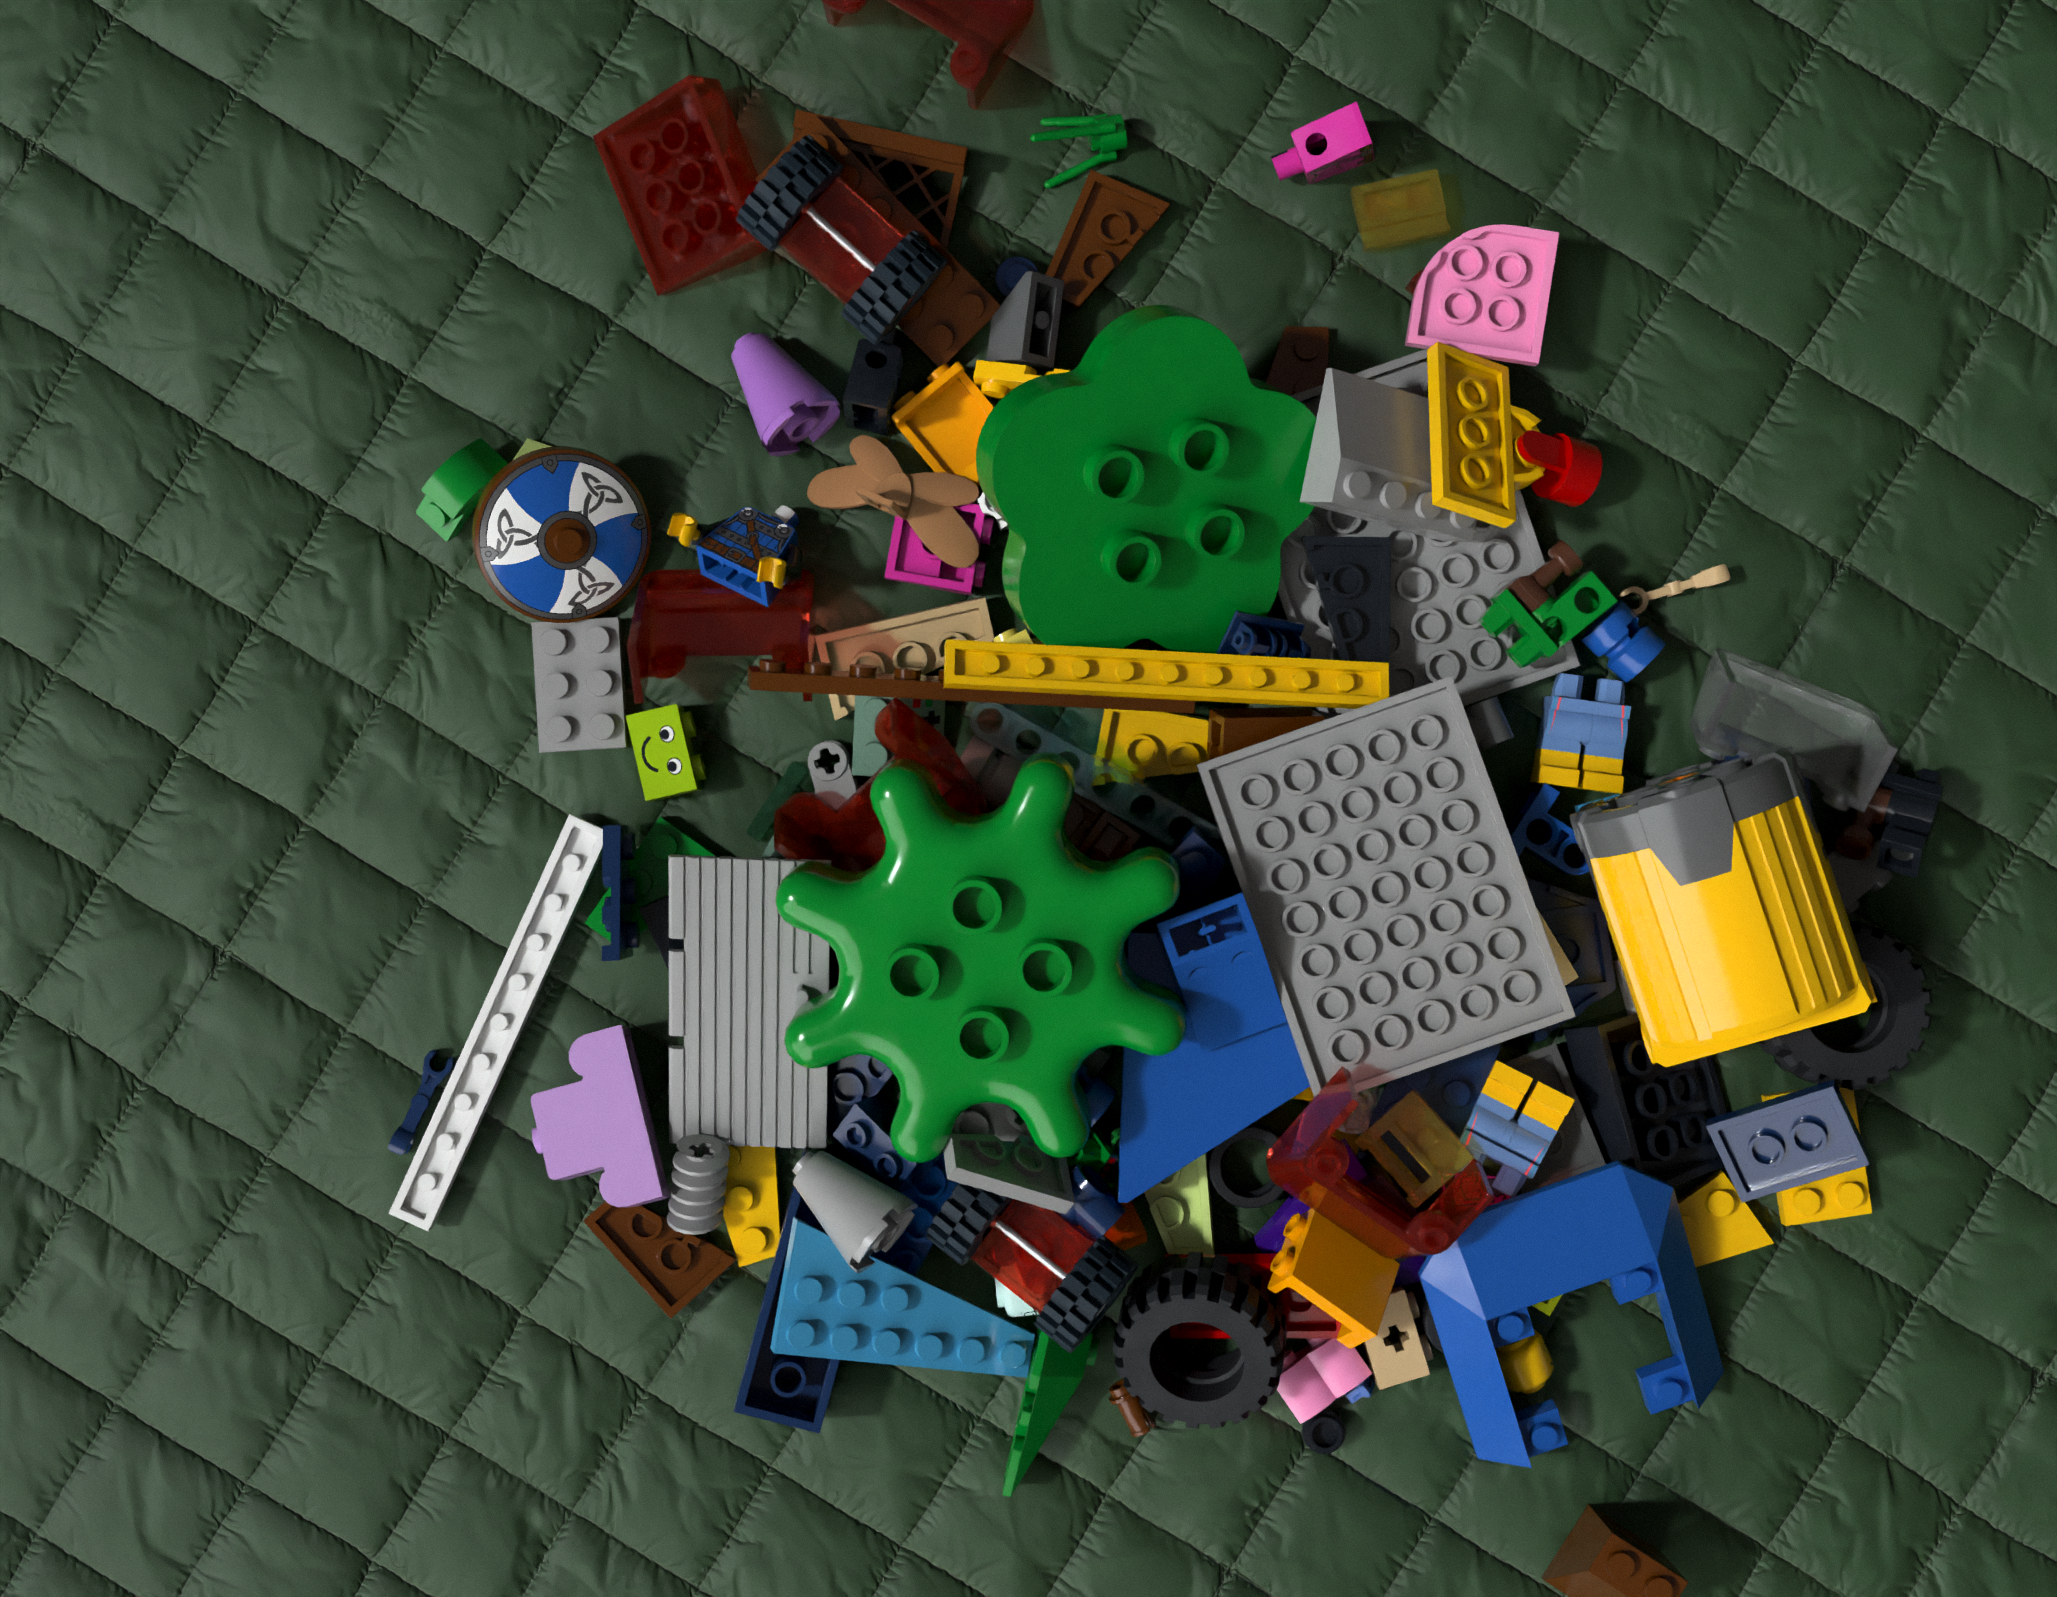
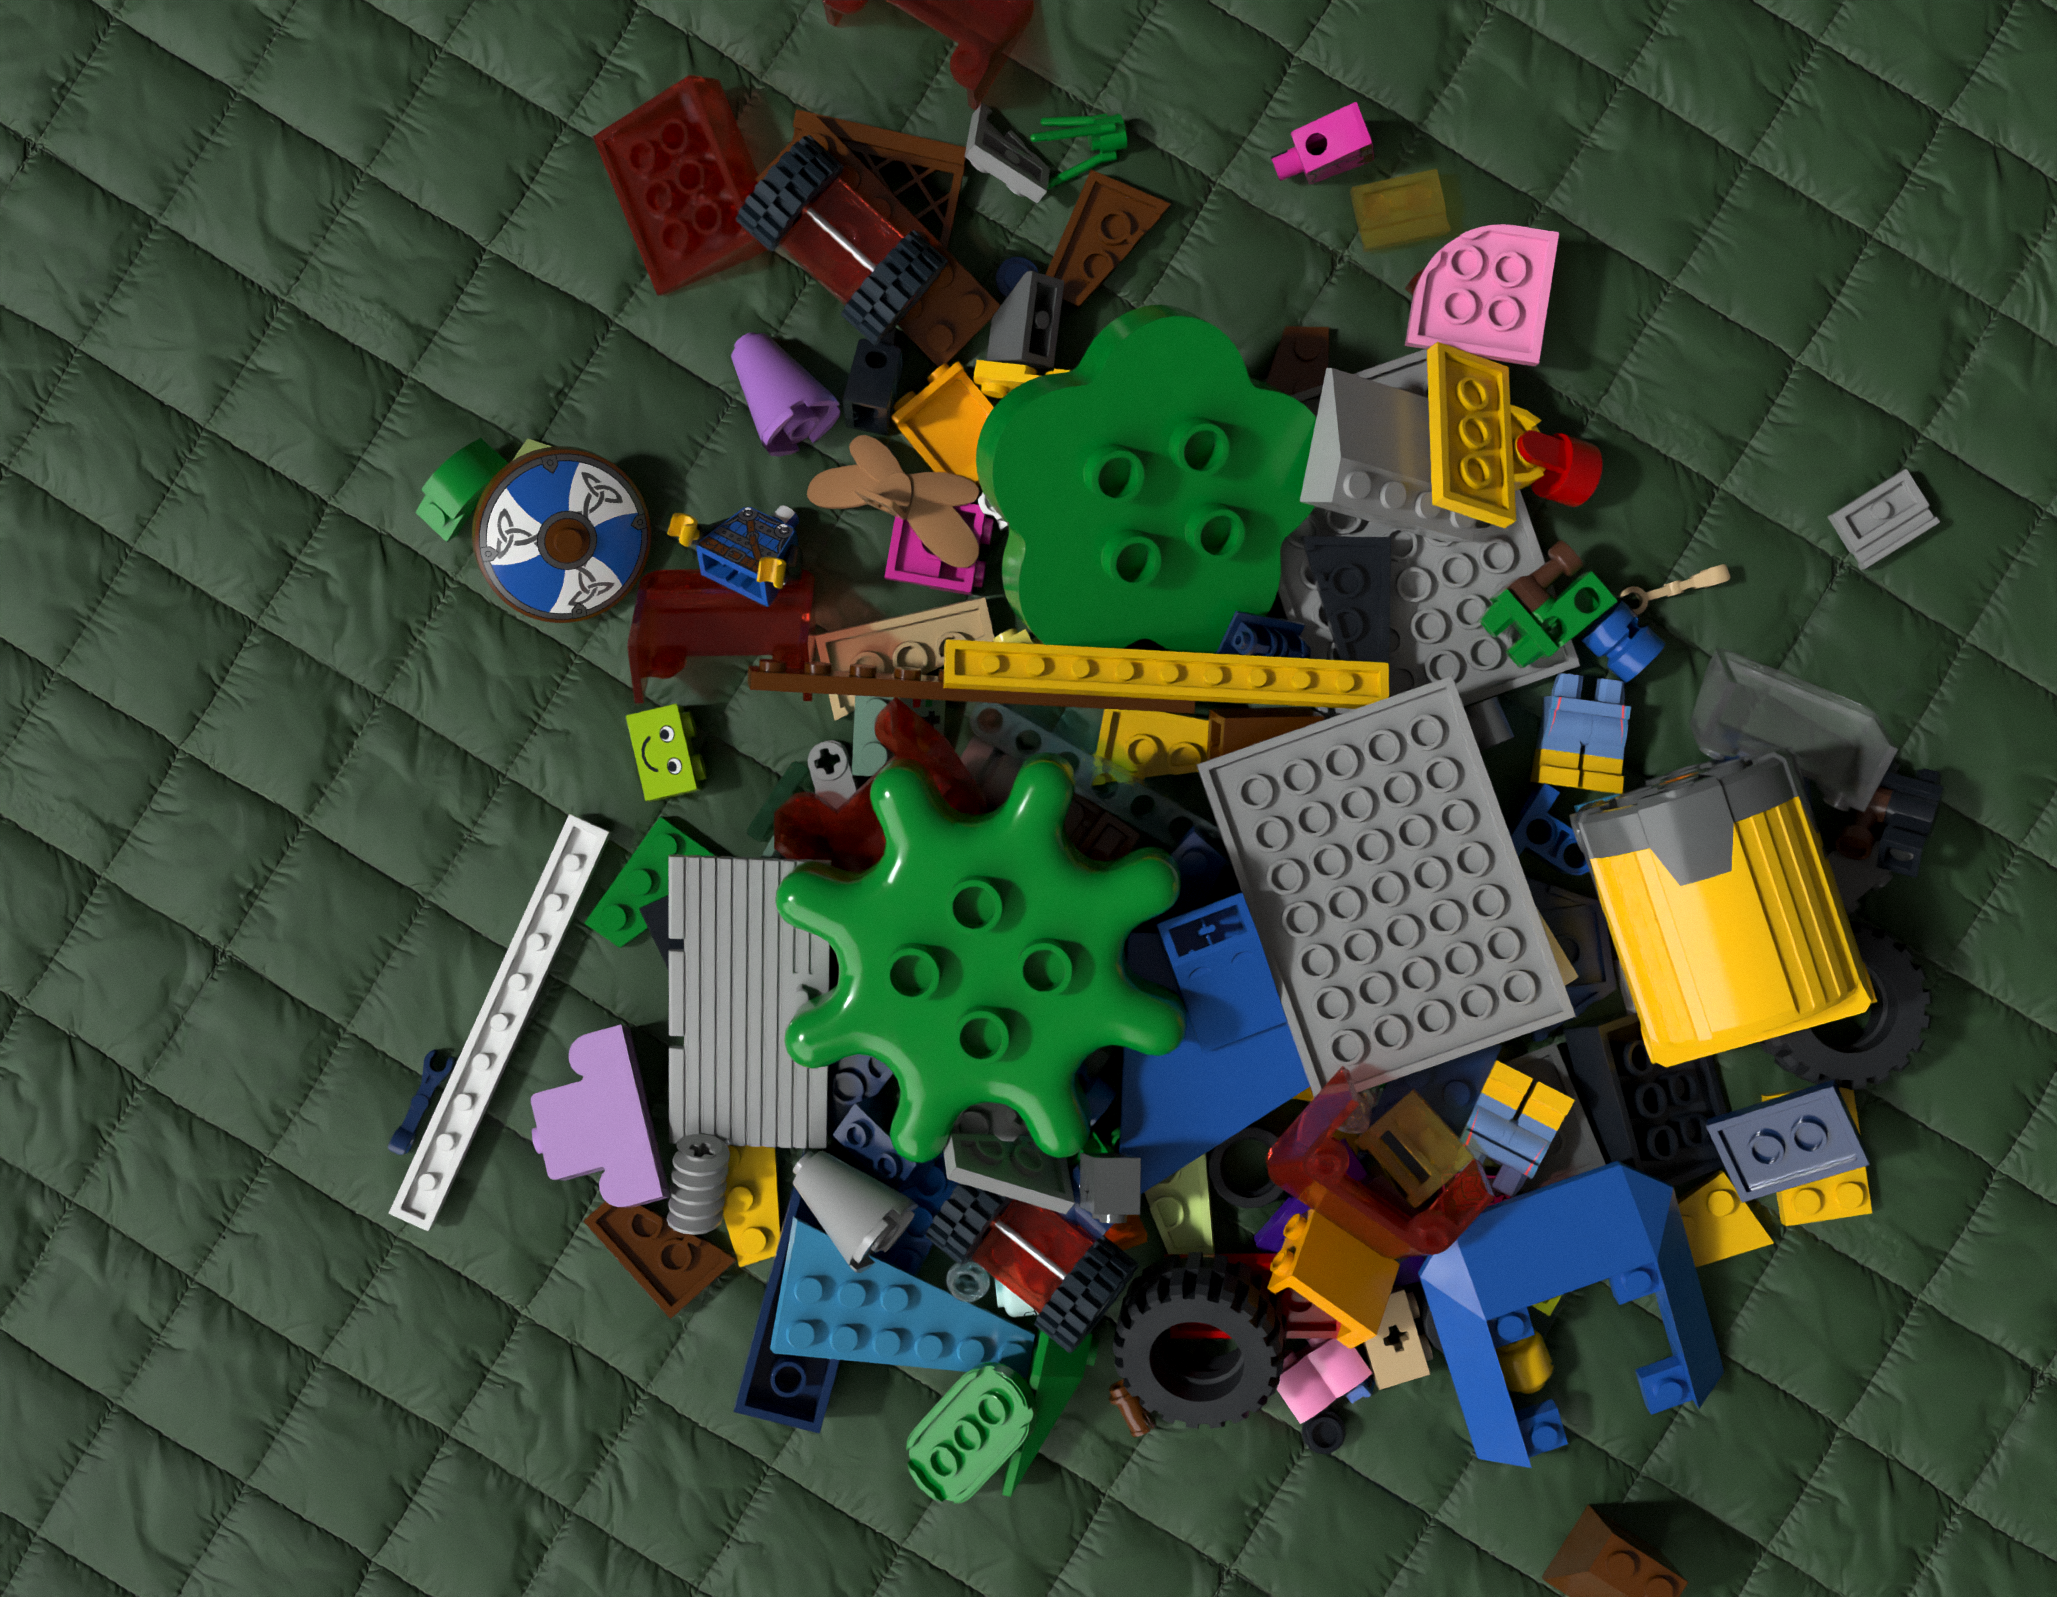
light grey plate [531,617,629,753] -> none
dark blue wing [602,825,640,961] -> none
none -> tile [906,1362,1038,1504]
none -> clear light blue cone [946,1248,990,1302]
none -> light grey wing [965,102,1050,203]
none -> dark grey brick [1080,1153,1141,1223]
none -> light grey plate [1827,469,1940,570]

